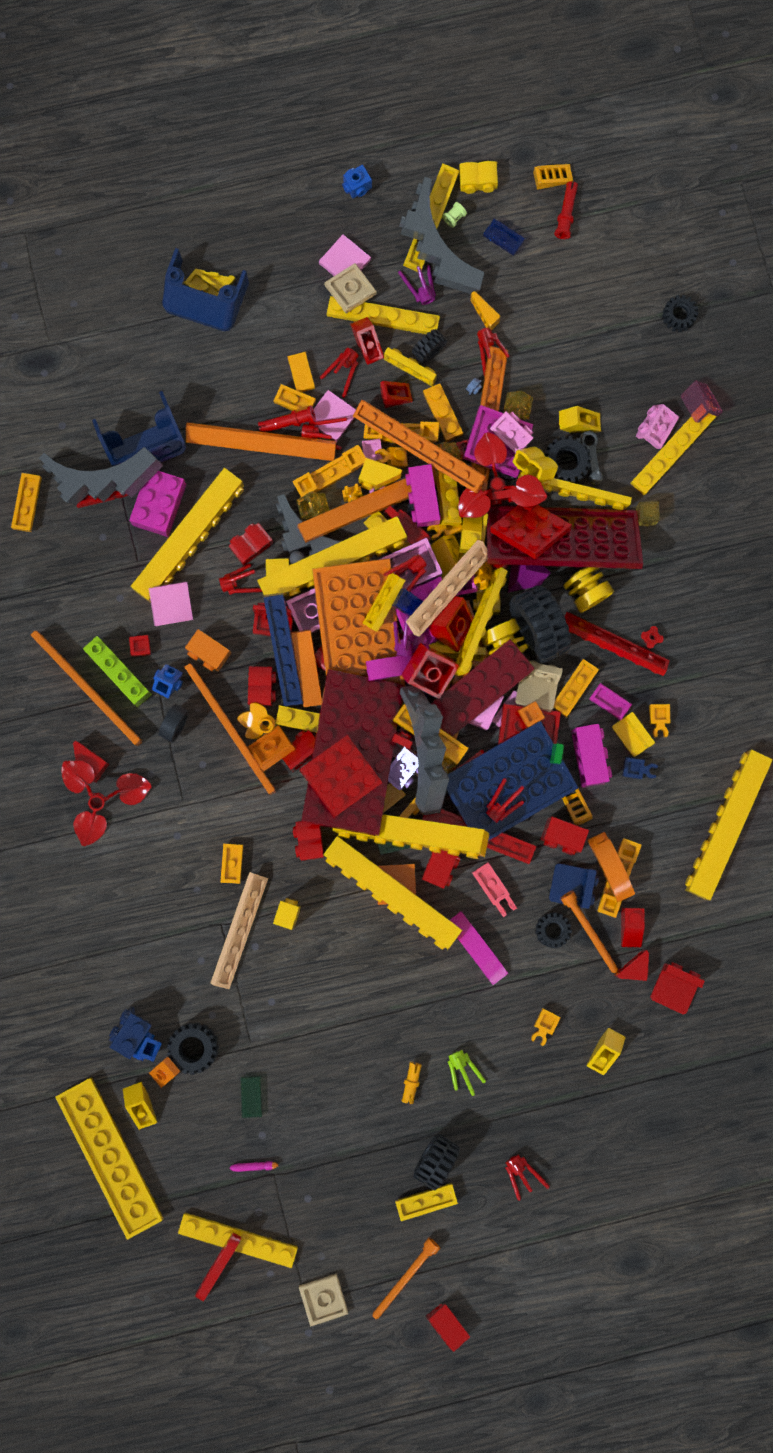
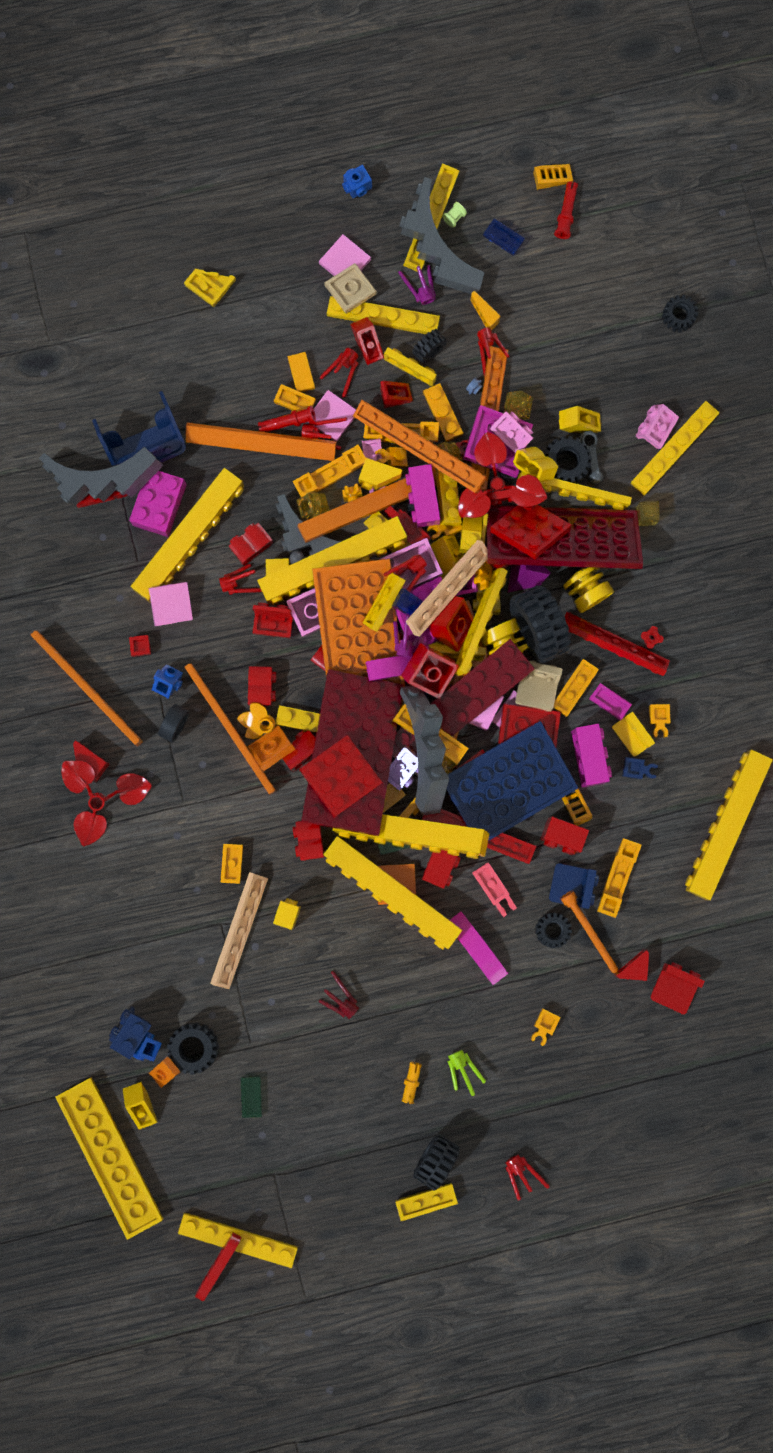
light orange plate [11,473,42,532] -> none
lime brick [83,636,152,707] -> none
dark blue windscreen [162,248,249,331] -> none
orange brick [185,629,231,672] -> none
dark pink piece [230,1161,278,1172] -> none
dark blue plate [263,592,303,706] -> none
orange tile [291,629,322,707] -> none
tan tile [299,1273,349,1327] -> none
orange piece [373,1237,441,1319] -> none
red plate [392,731,414,749] -> none
red hinge [425,1304,470,1352] -> none
yellow brick [459,161,498,194] -> none
red plant [486,778,524,823] -> none
orange plate [518,701,545,728] -> none
green tile [550,744,564,764] -> none
orange arch [587,832,635,902] -> none
yellow slope [587,1028,626,1075] -> none
red slope [621,908,644,947] -> none
clear pink panel [681,380,723,423] -> none
none -> dark red plant [319,971,359,1019]

